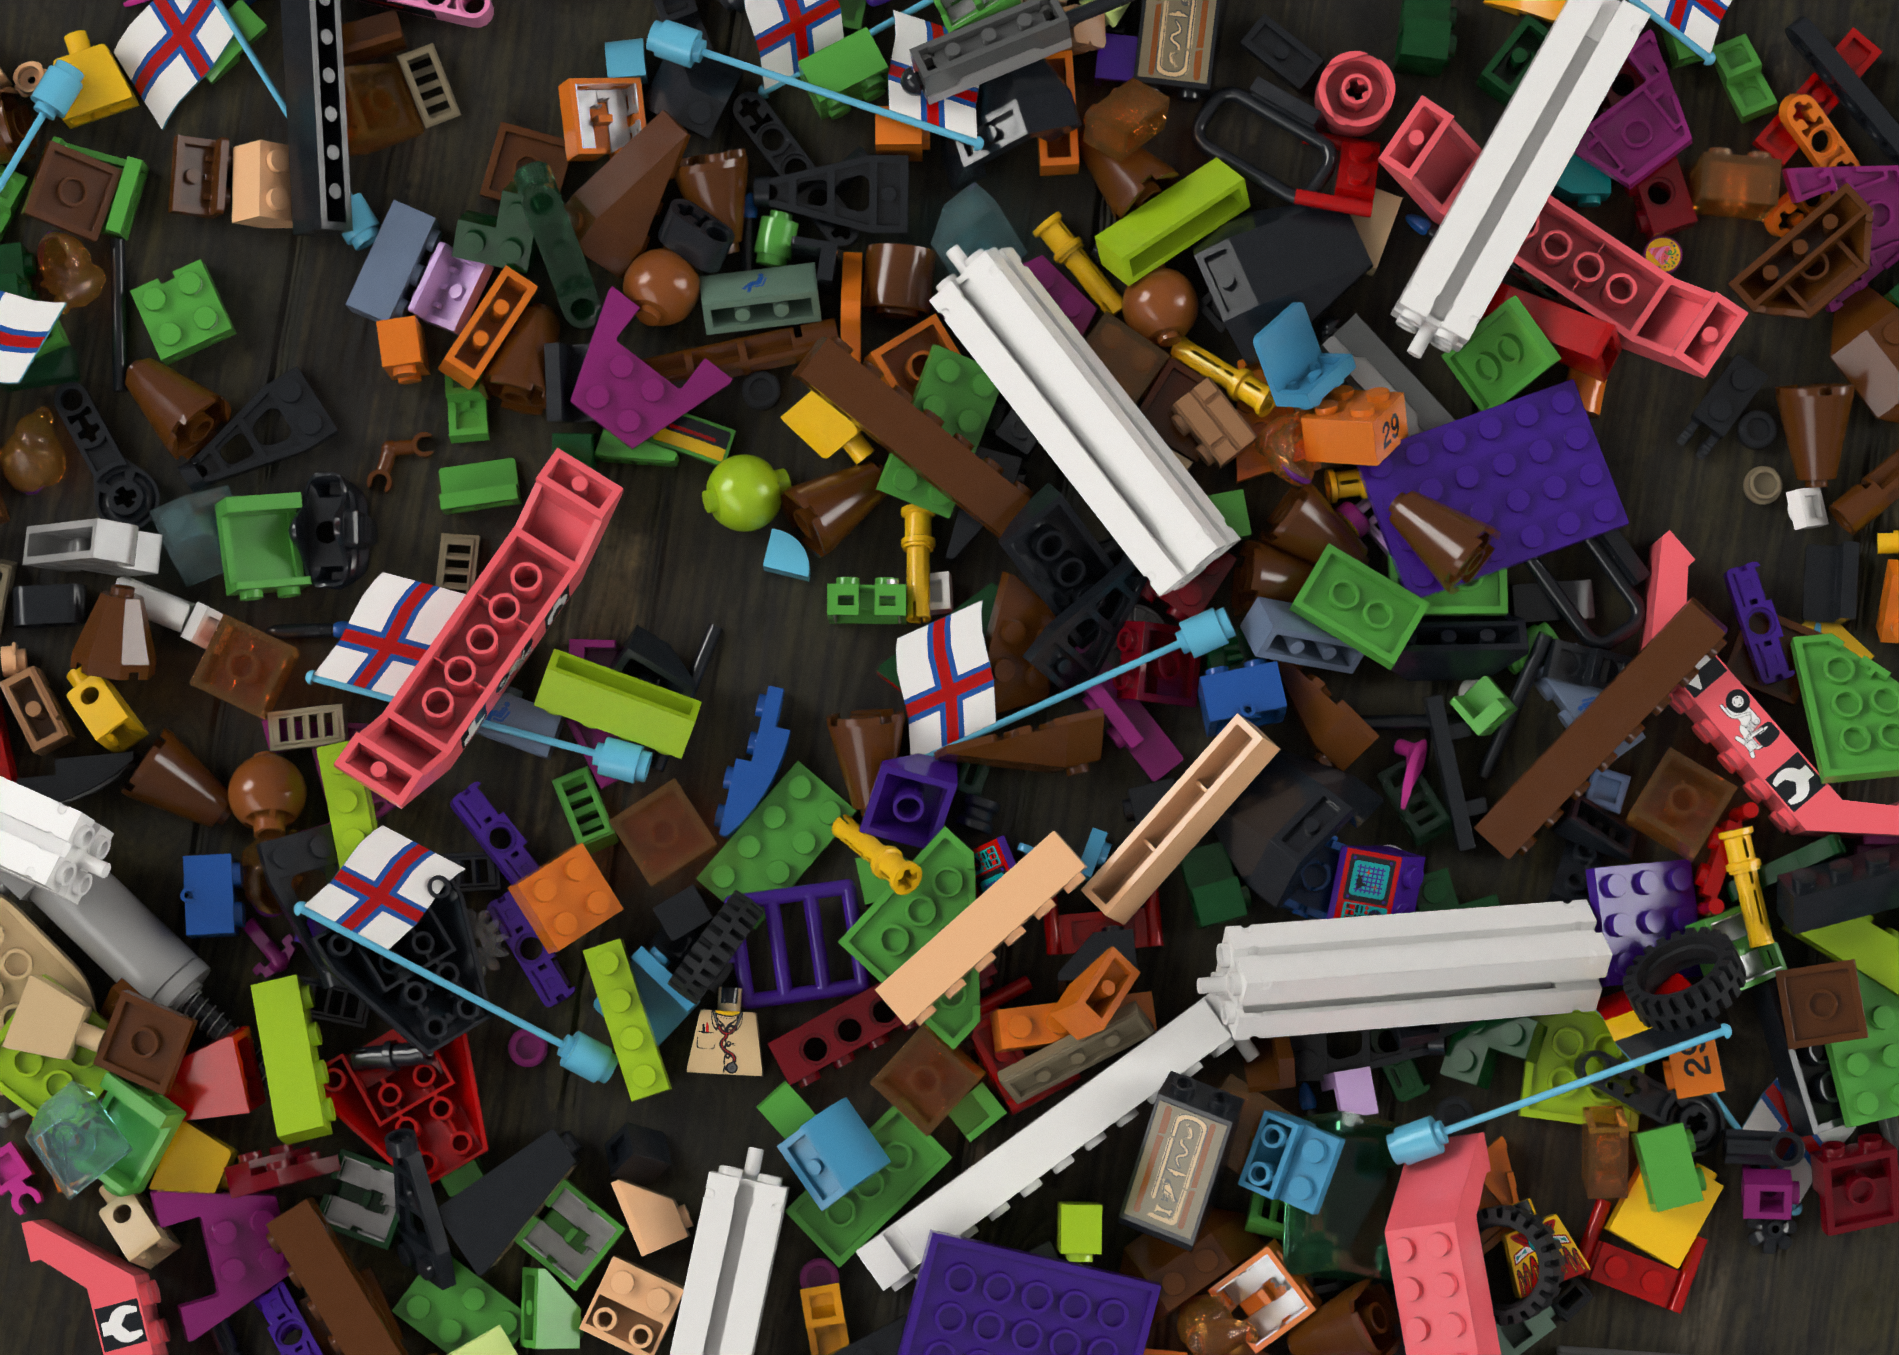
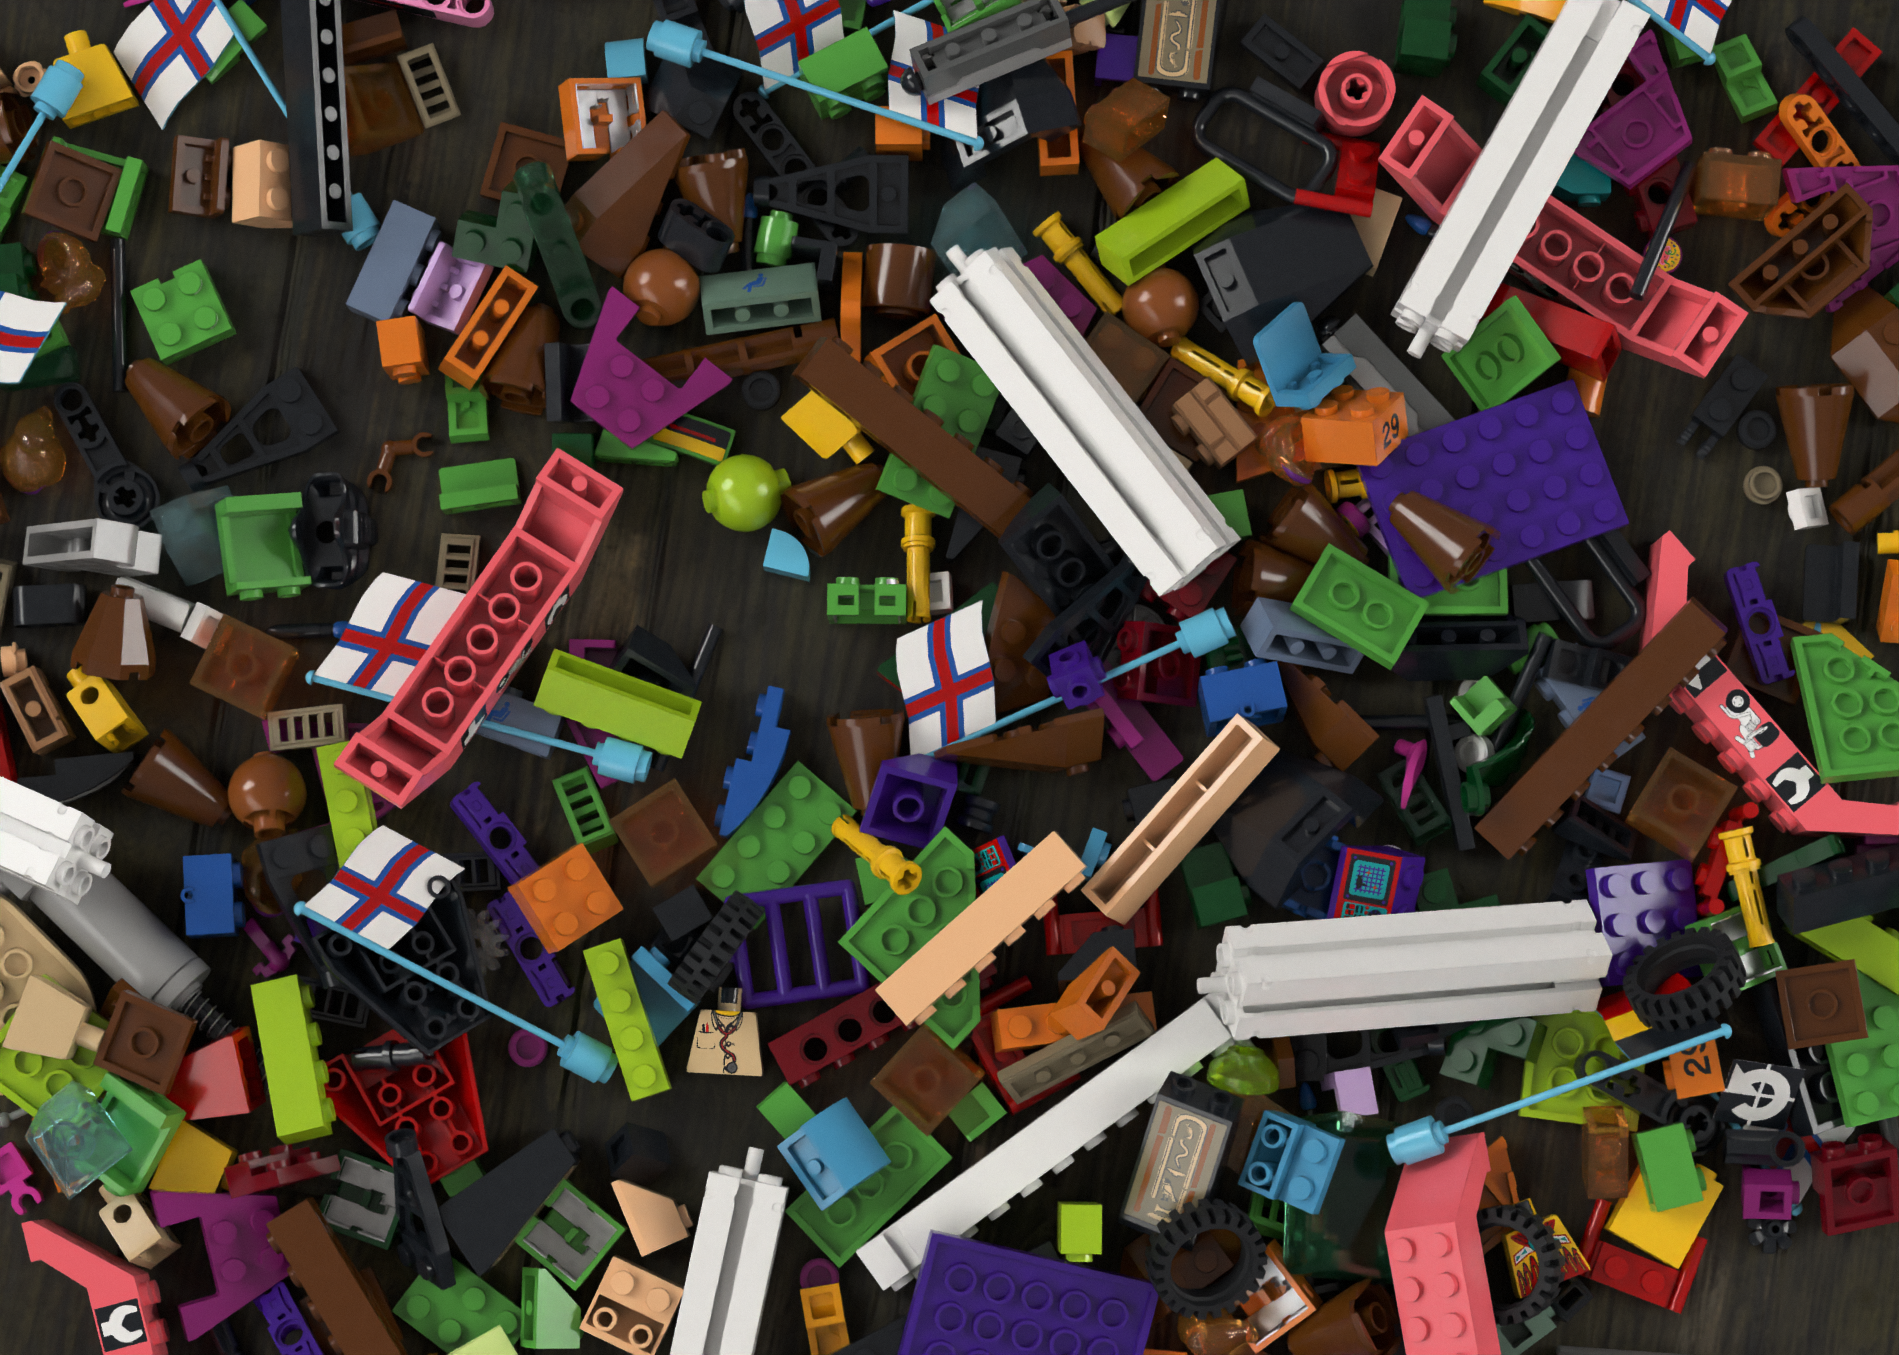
none -> dark purple brick [1047,640,1107,710]
none -> black tyre [1145,1198,1268,1320]
none -> clear neon green piece [1206,1045,1279,1095]
none -> white tile [1454,734,1495,772]
none -> dark green plant [1460,709,1535,816]
none -> black bar [1629,161,1698,301]
none -> sticker [1712,1059,1806,1130]

